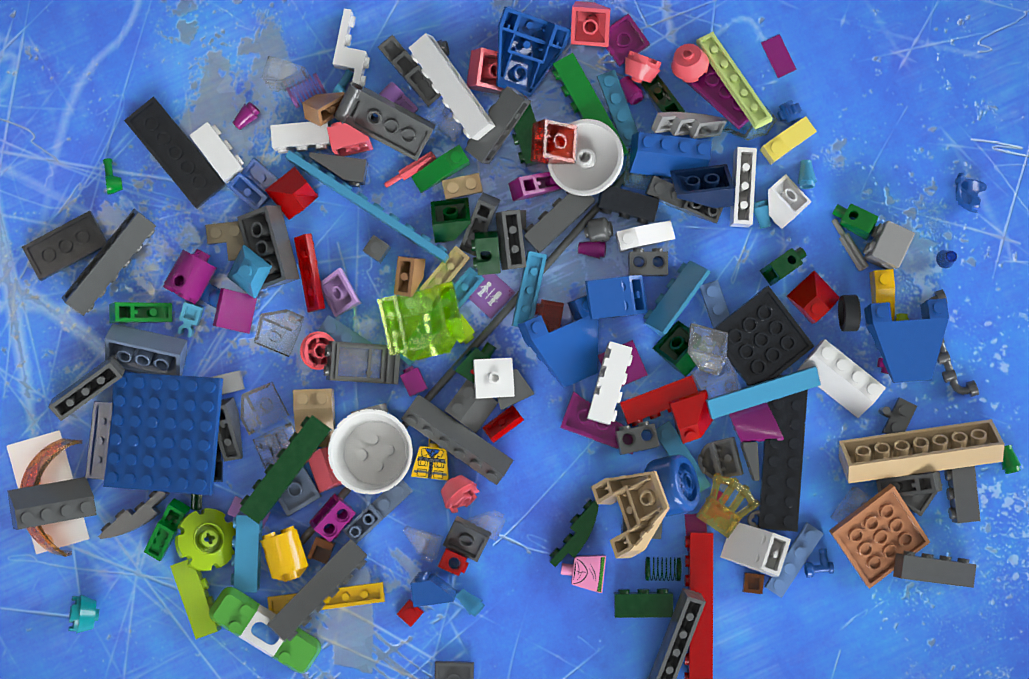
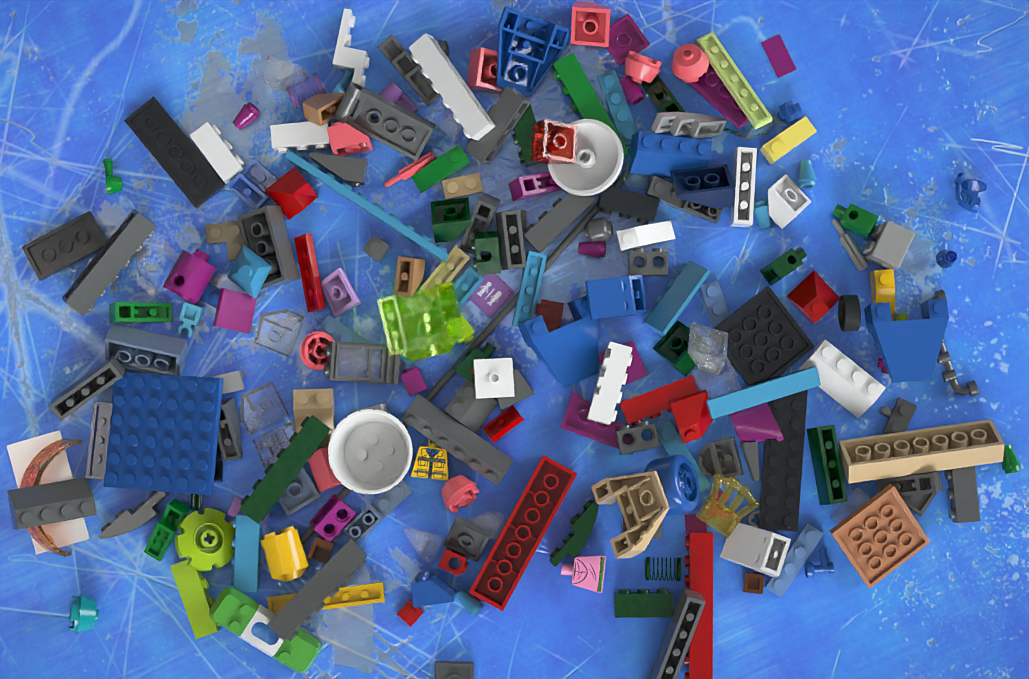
dark grey brick [893,551,976,588] -> none
none -> red brick [468,455,577,611]
none -> dark green brick [807,425,848,505]

